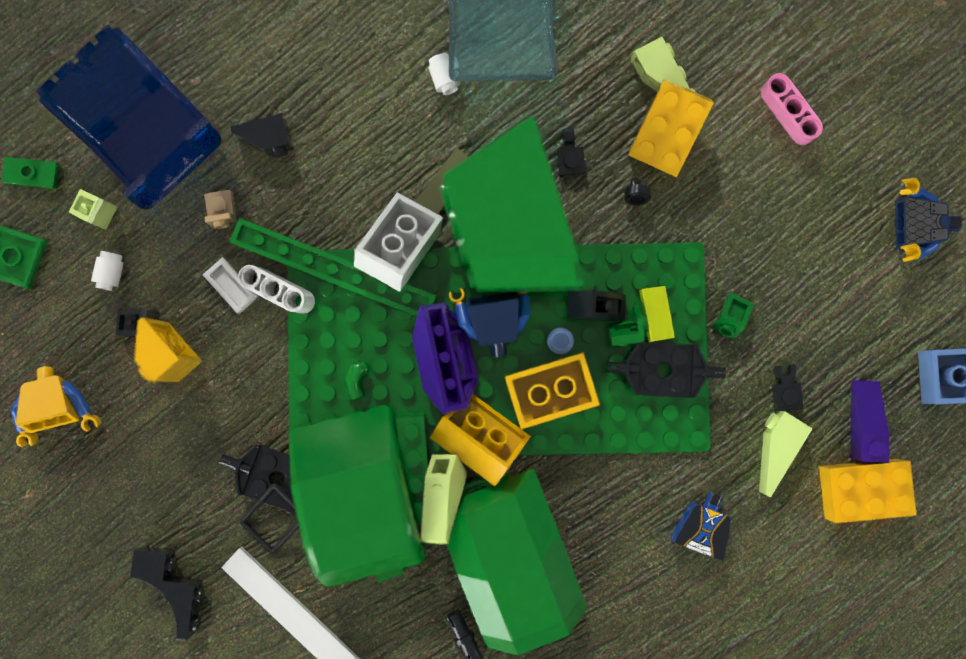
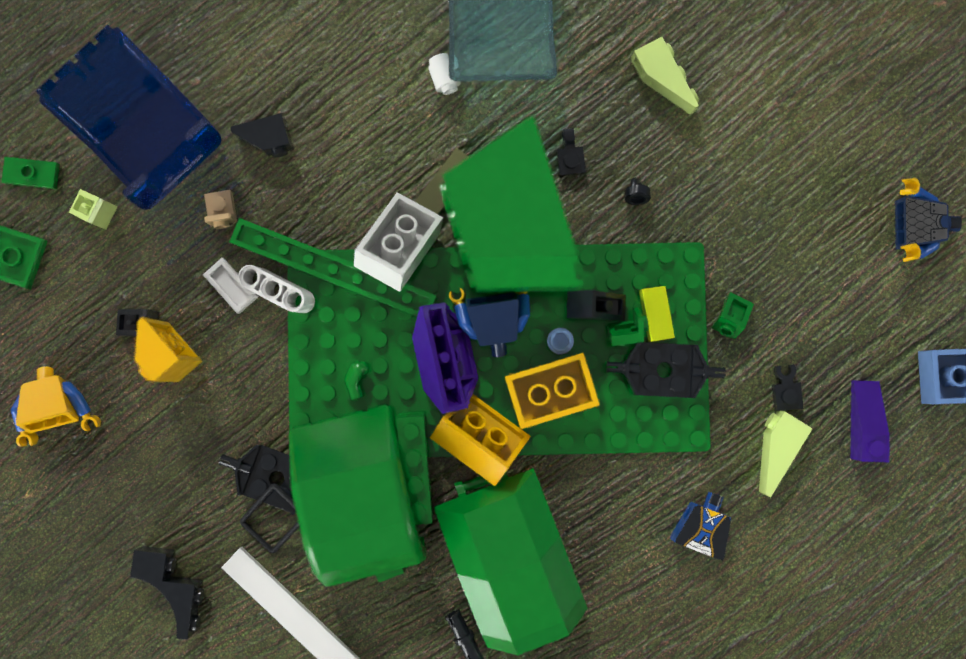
white brick [91,251,124,291] -> none
yellowish green slope [421,455,468,544] -> none
yellow brick [629,78,714,177] -> none
bright pink beam [761,73,823,145] -> none
yellow brick [819,459,917,523] -> none

